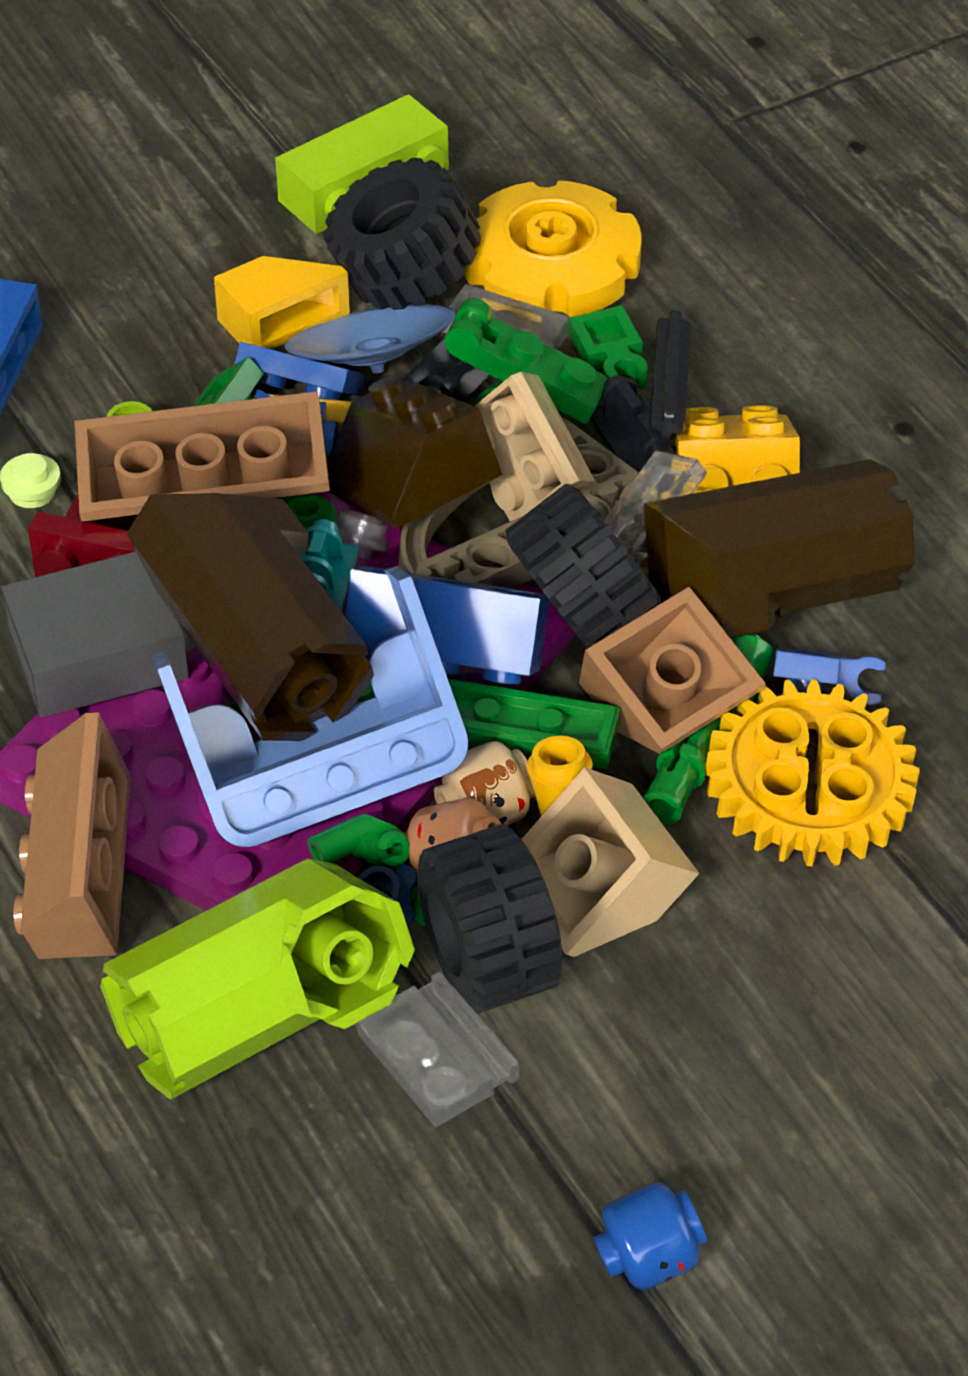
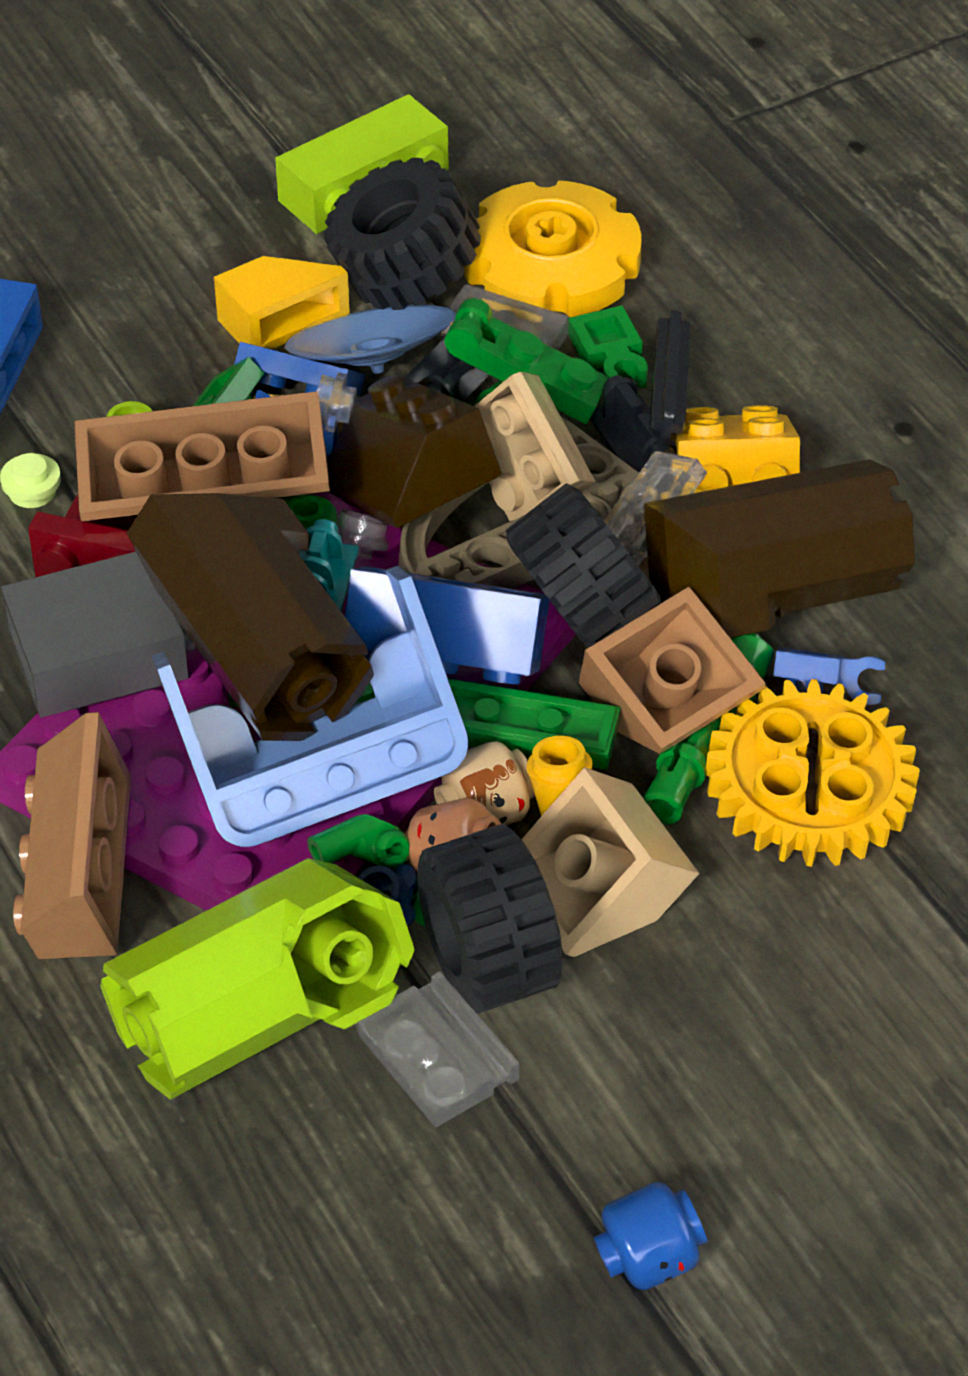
none -> clear plate [317,372,357,433]

